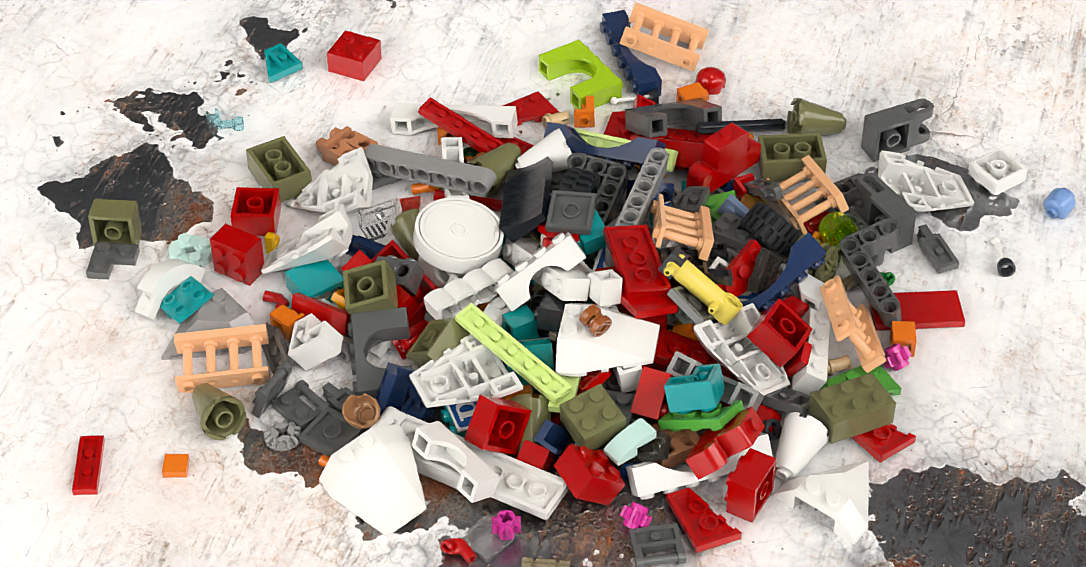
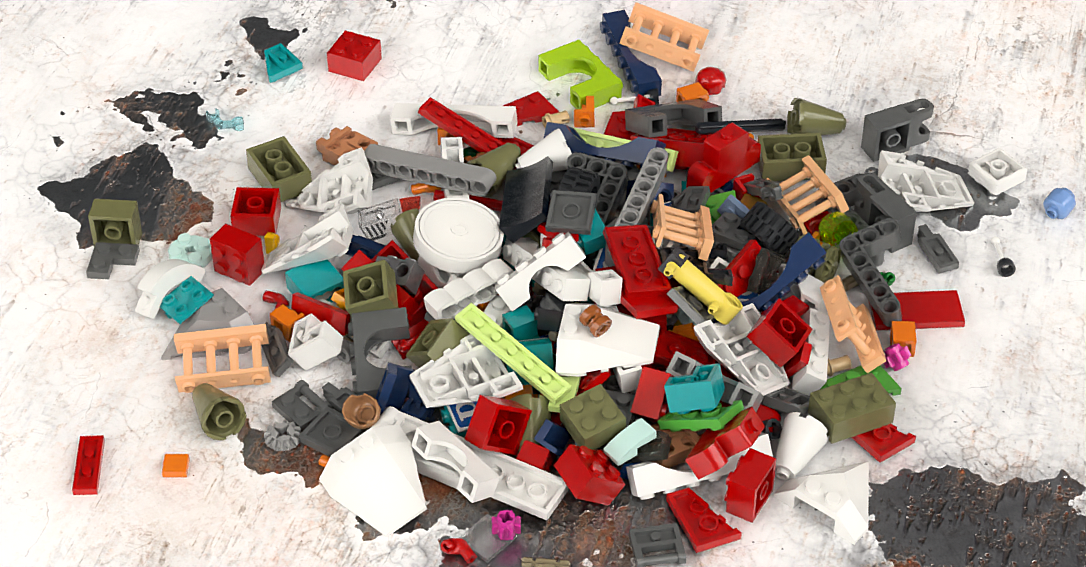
dark grey plate [252,361,292,418] -> none
dark pink gear [620,502,652,529] -> none

